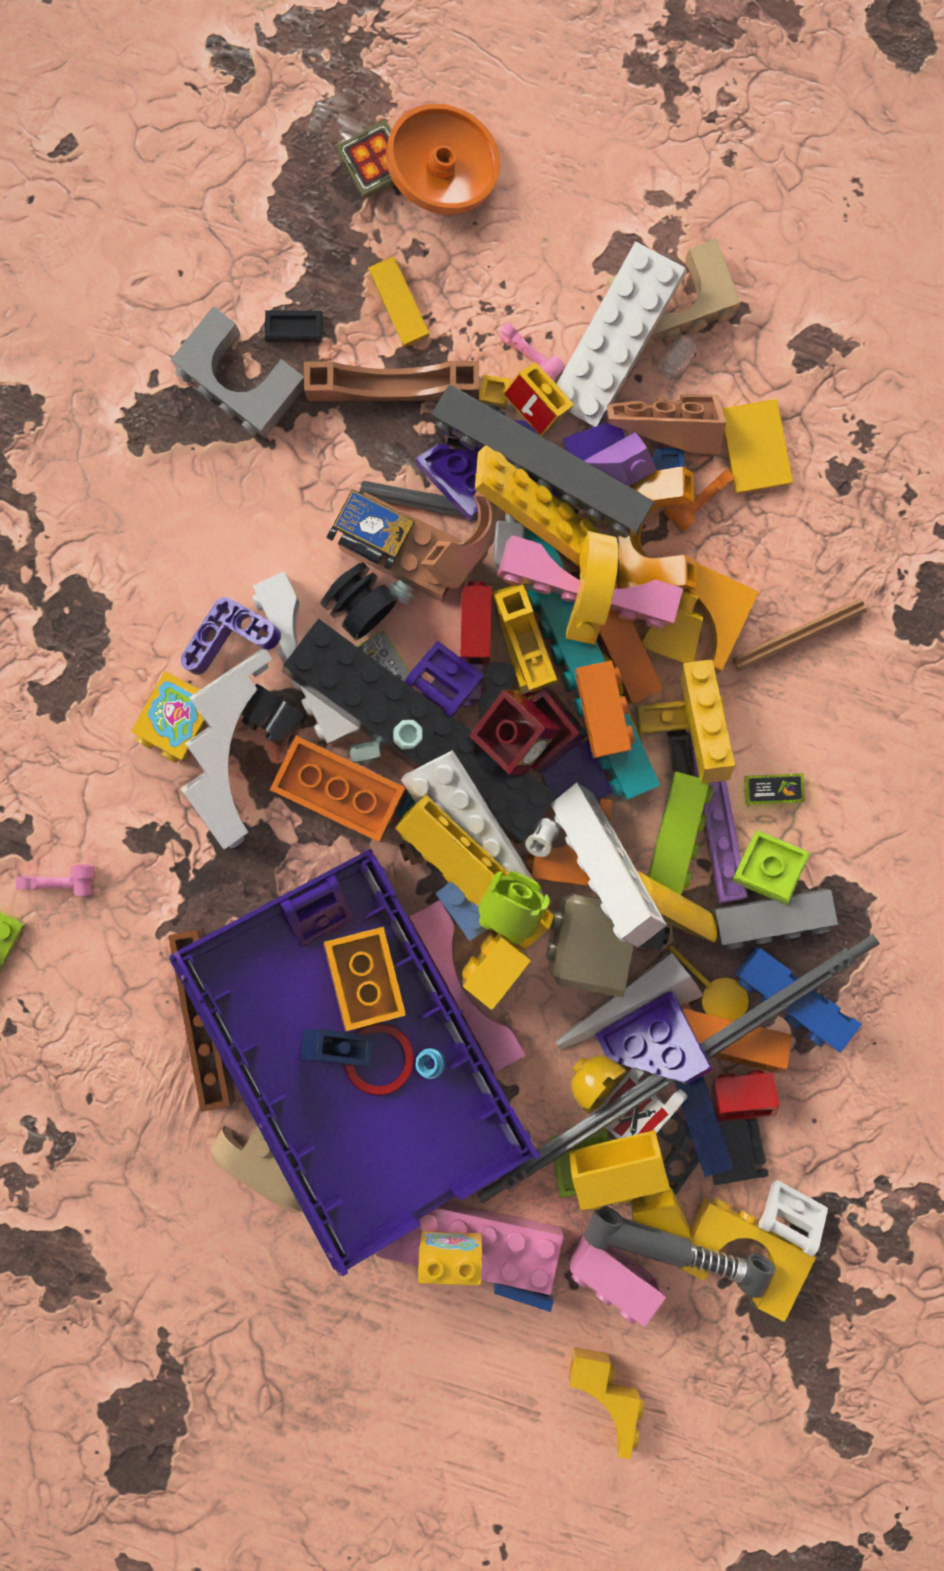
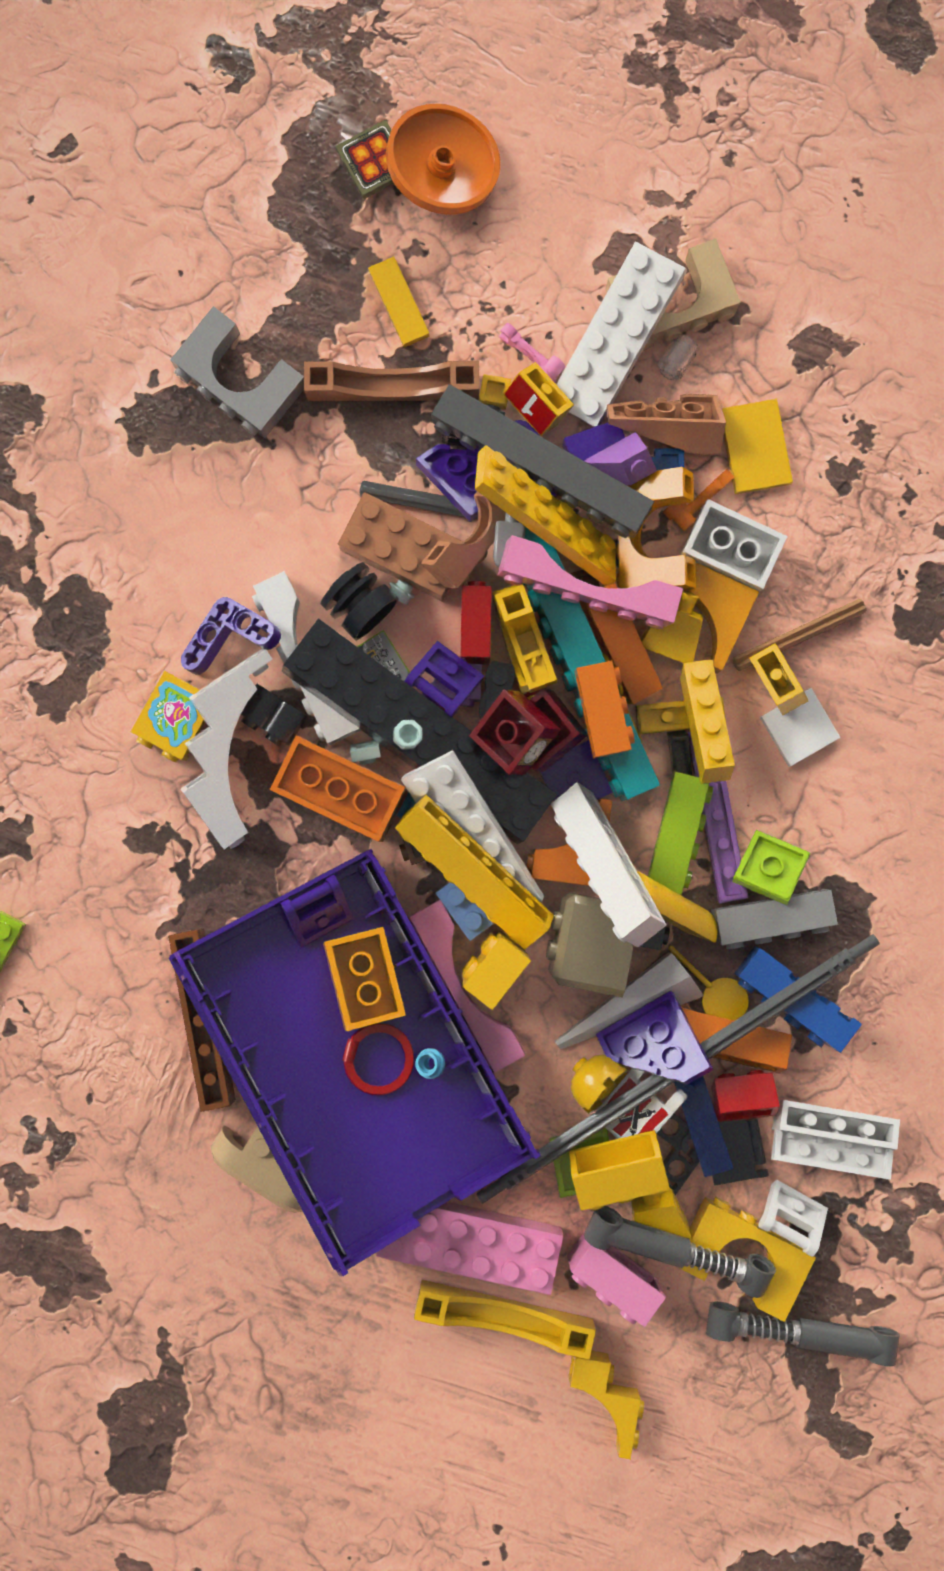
bright pink brick [16,864,95,896] -> none
black tile [265,310,323,342] -> none
dark blue slope [300,1029,374,1067] -> none
piece [326,489,415,570] -> none
yellow panel [418,1231,482,1285] -> none
lime brick [478,871,550,944] -> none
blue tile [493,1283,554,1312] -> none
white bush [525,818,560,857] -> none
yellow arch [565,531,618,644] -> none
tile [744,773,805,805] -> none
none -> yellow arch [414,1280,596,1360]
none -> white brick [680,499,788,592]
none -> dark grey piece [706,1301,900,1366]
none -> yellow brick [750,643,808,715]
none -> white tile [760,688,841,767]
none -> white brick [771,1100,900,1180]

